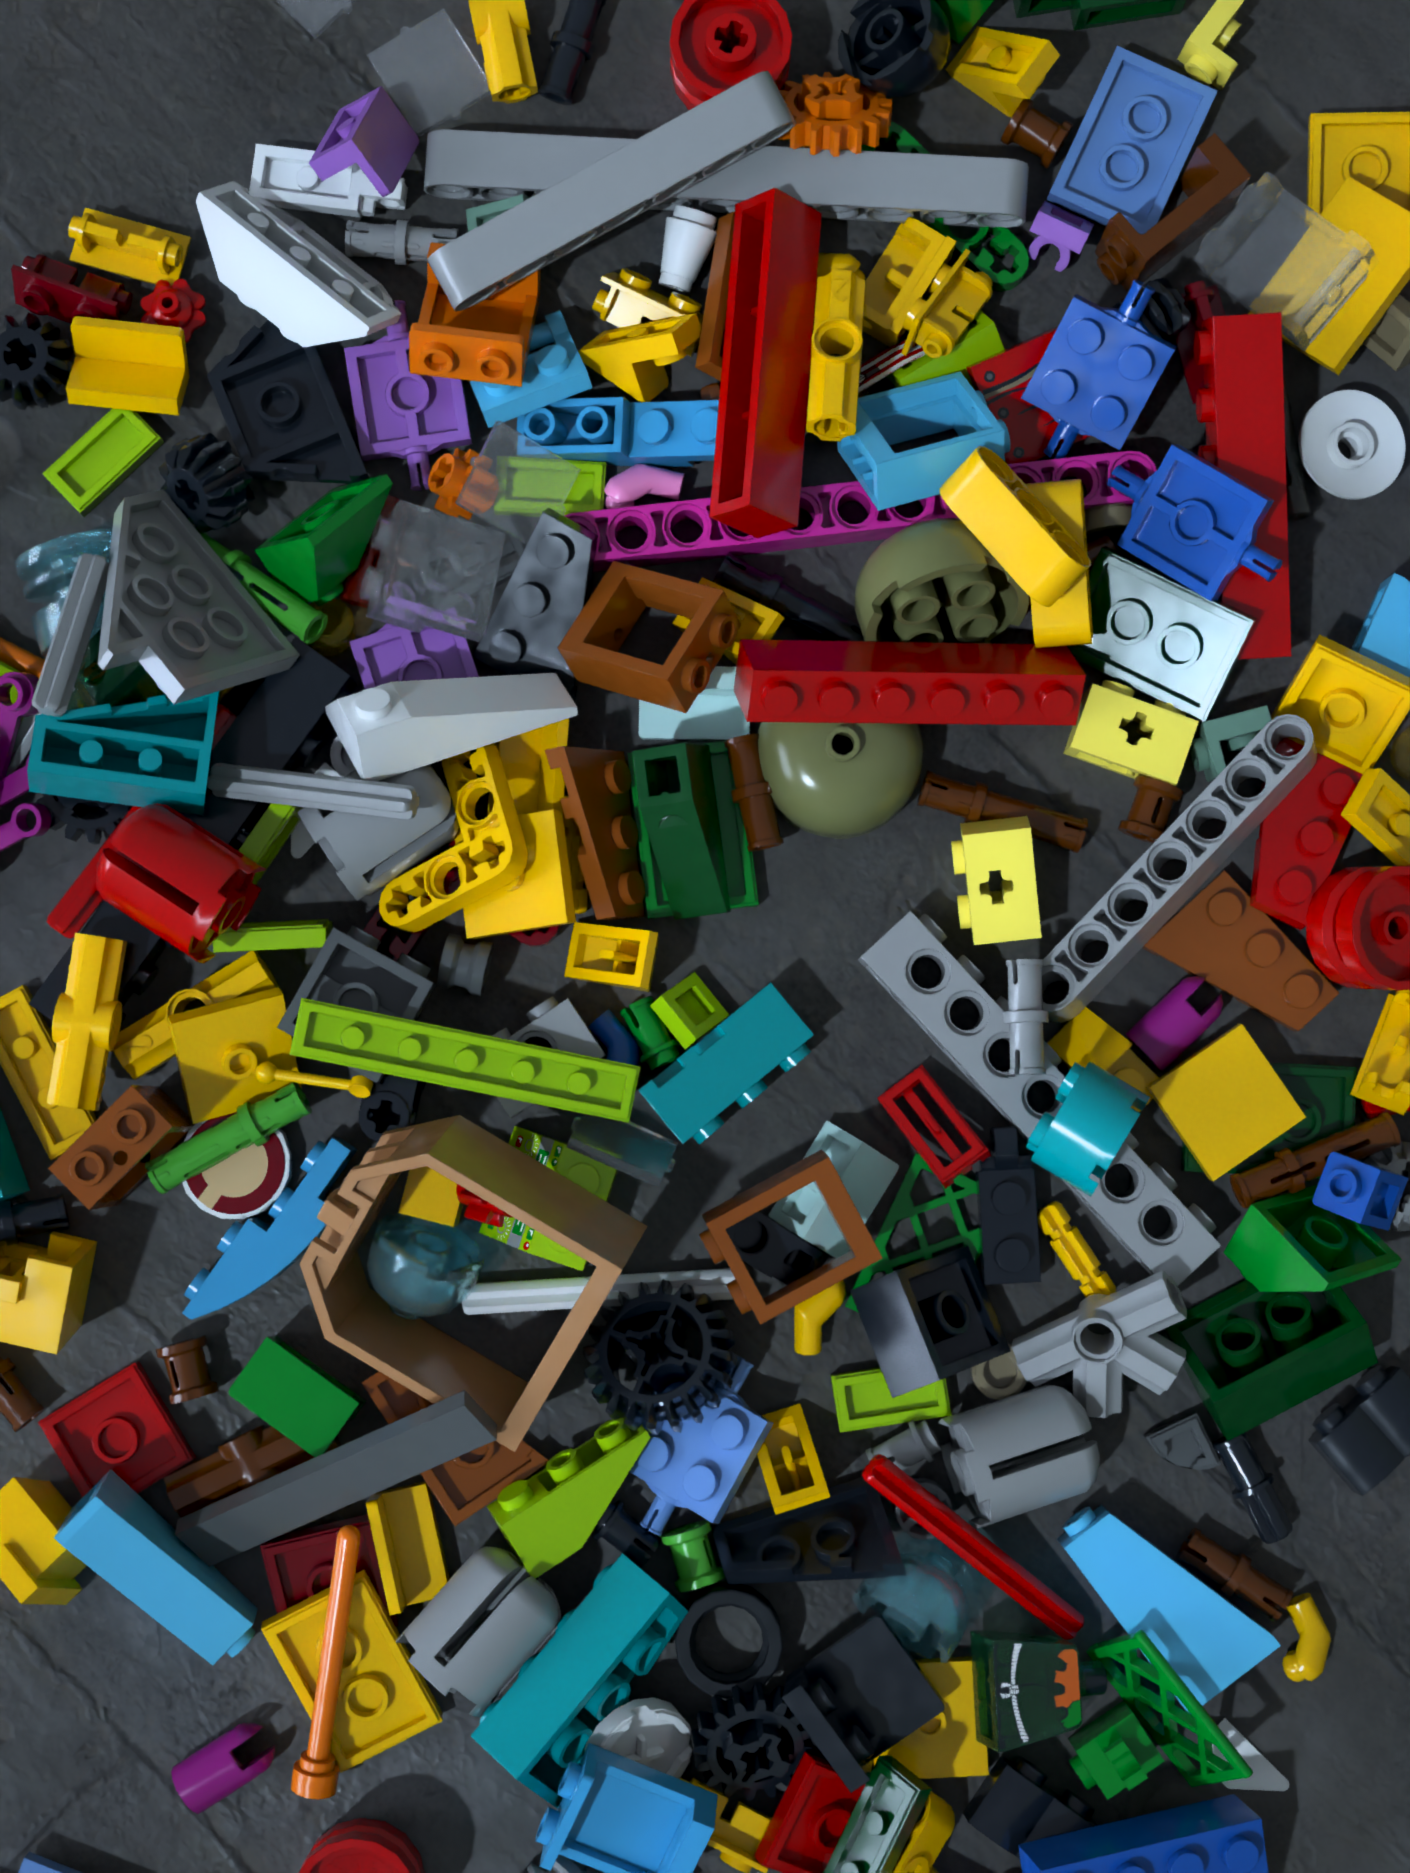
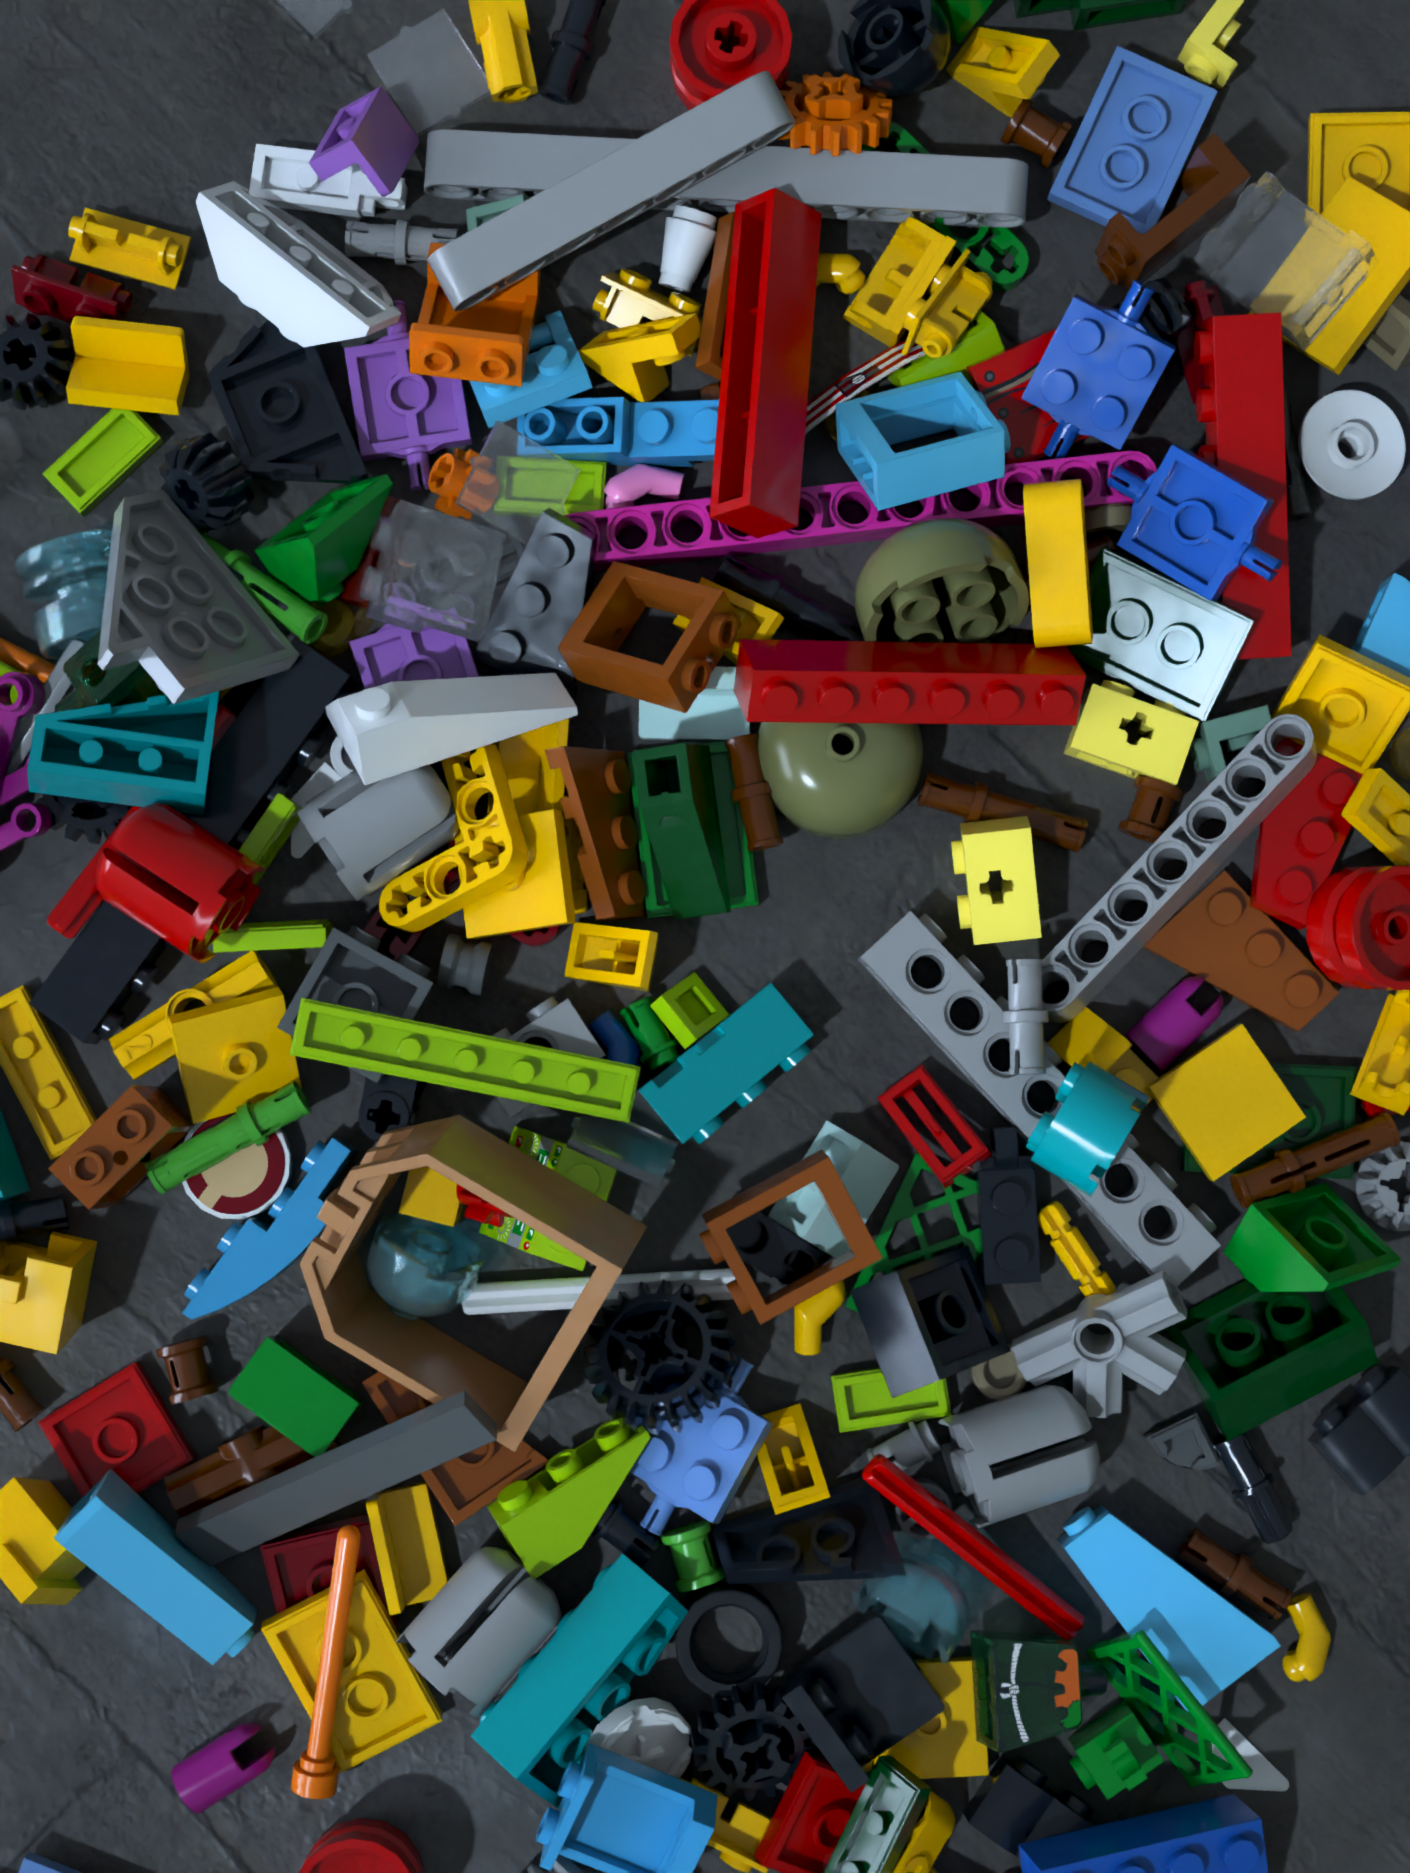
light grey axle [32,553,109,717] -> none
yellow piece [47,933,127,1111] -> none
red plant [140,279,206,343] -> none
light grey axle [207,763,420,820] -> none
yellow hinge [255,1062,373,1098] -> none
yellow piece [806,269,866,442] -> none
yellow beam [939,446,1091,607] -> none
medium lavender tile [1028,201,1094,272] -> none
blue bracket [1312,1152,1409,1231] -> none

